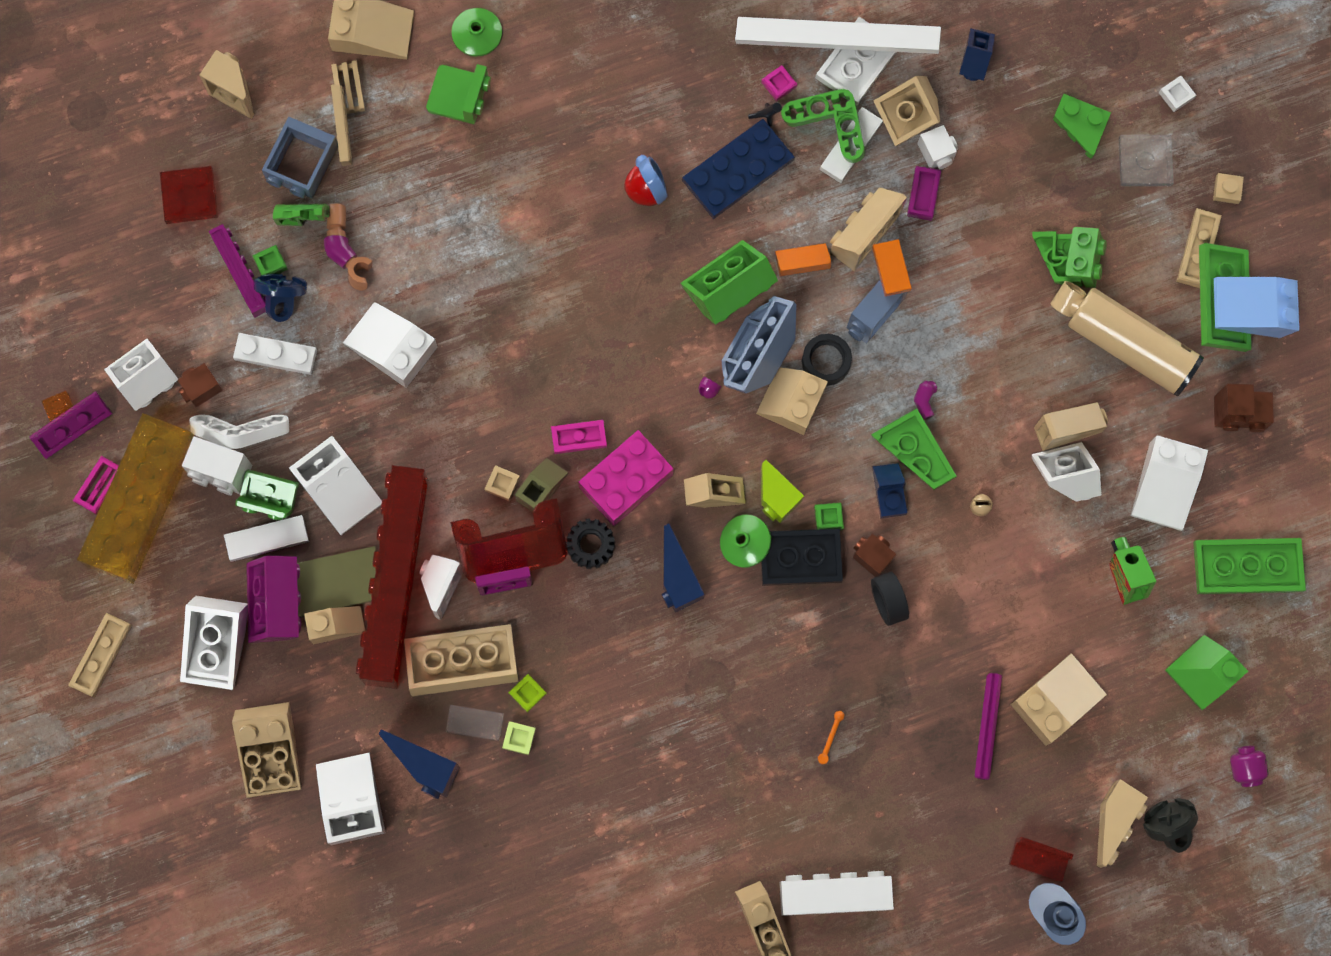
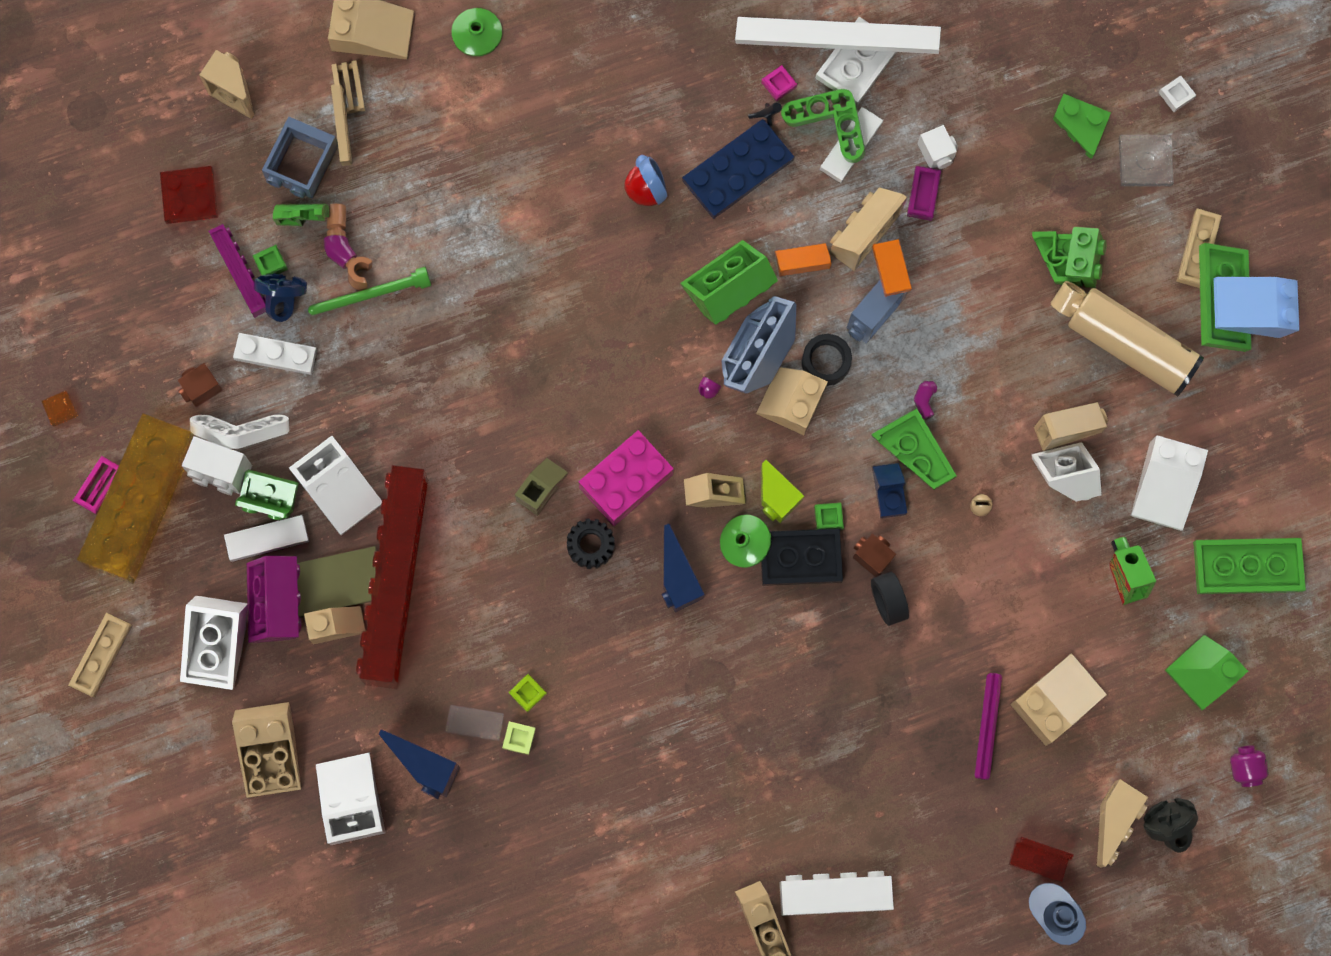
magenta tile [29,391,112,459] -> none
white slope [104,339,178,411] -> none
white slope [343,302,437,388] -> none
tan slope [404,624,519,696] -> none
white slope [419,555,463,620] -> none
bright green bracket [426,64,491,125] -> none
clear red windscreen [450,498,567,583] -> none
magenta tile [475,567,533,596] -> none
tan plate [485,465,520,501] -> none
dark pink plate [551,420,607,454] -> none
orange hinge [818,711,845,764] -> none
tan slope [874,76,940,146] -> none
dark blue slope [959,28,995,81] -> none
tan plate [1213,173,1244,204] -> none
copper brick [1214,384,1274,432] -> none
none -> bright green piece [308,267,431,315]

